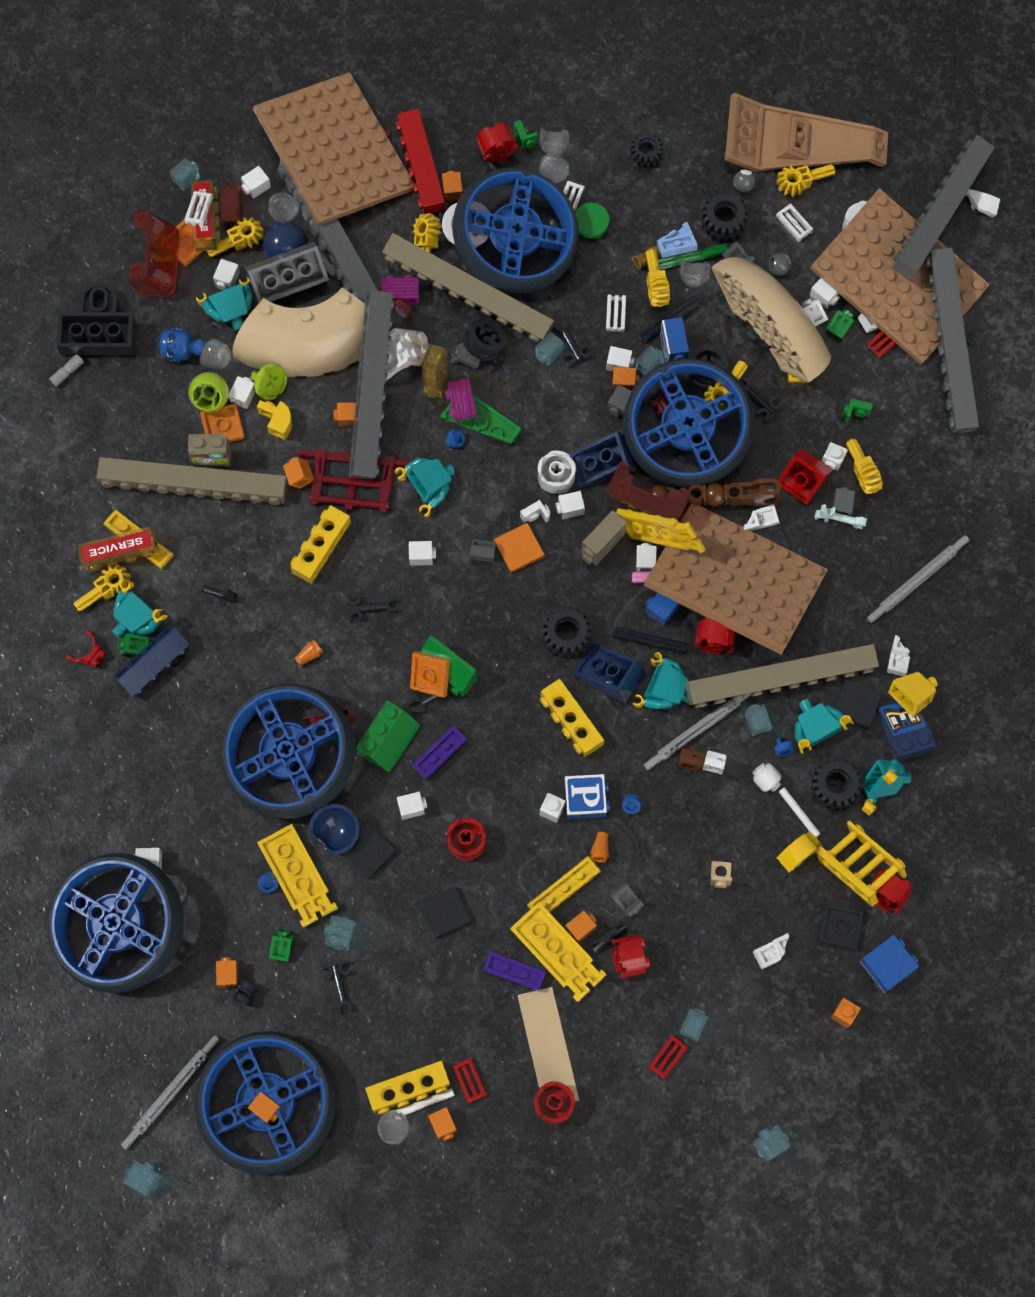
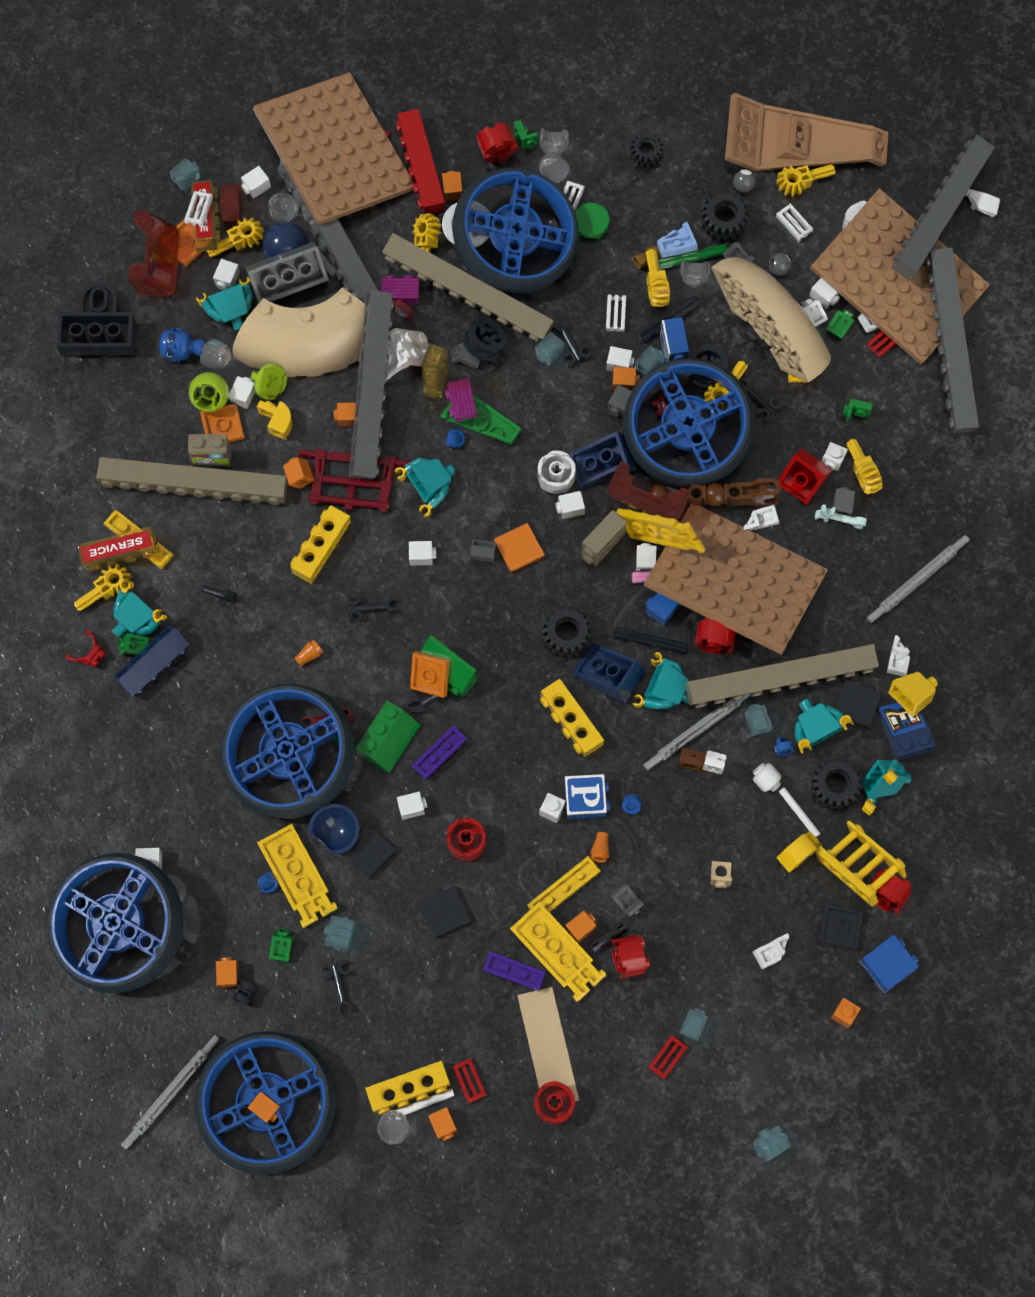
light grey piece [49,354,84,387] -> none
clear light blue head [122,1160,162,1198] -> none
white bracket [520,500,551,523] -> none

